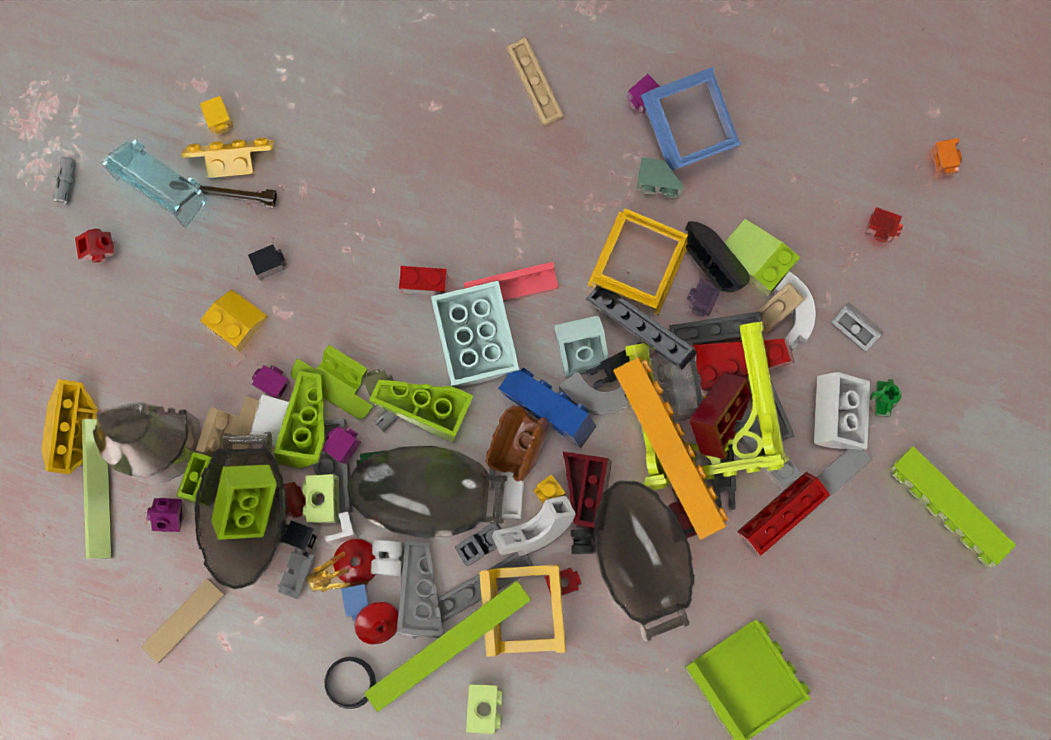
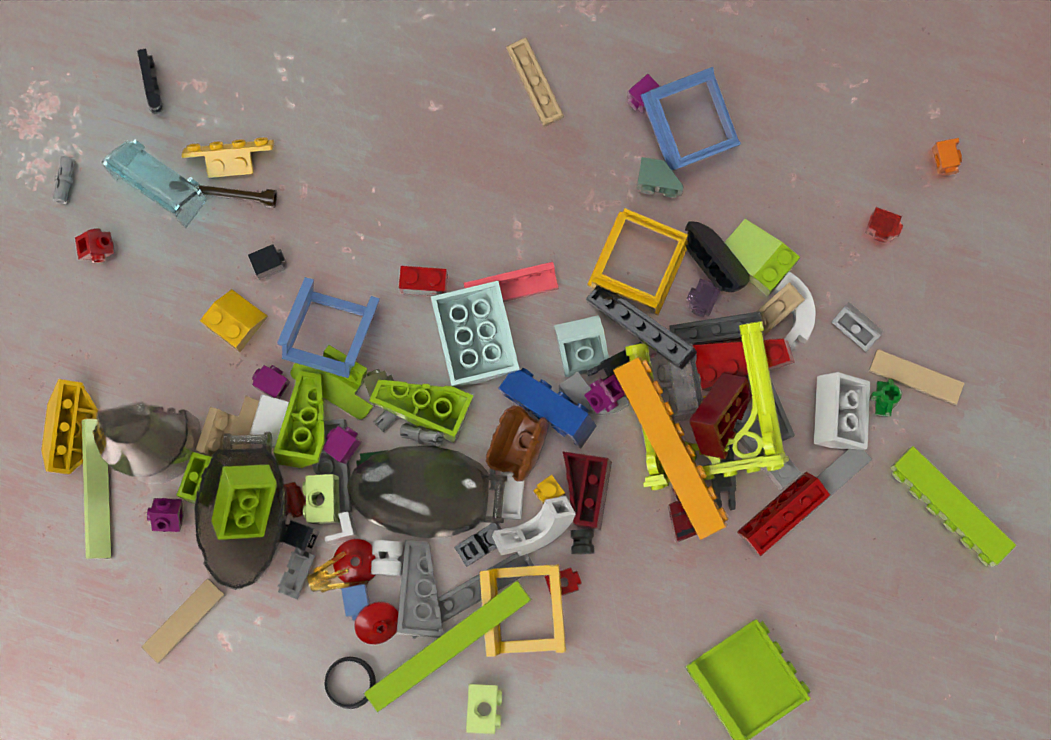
yellow brick [199,96,233,134] -> none
clear smoke windscreen [593,481,695,642] -> none
none -> black hinge [137,48,163,114]
none -> medium blue piece [278,277,380,378]
none -> light grey pin [400,423,445,447]
none -> magenta brick [584,375,626,414]
none -> tan tile [869,349,964,405]

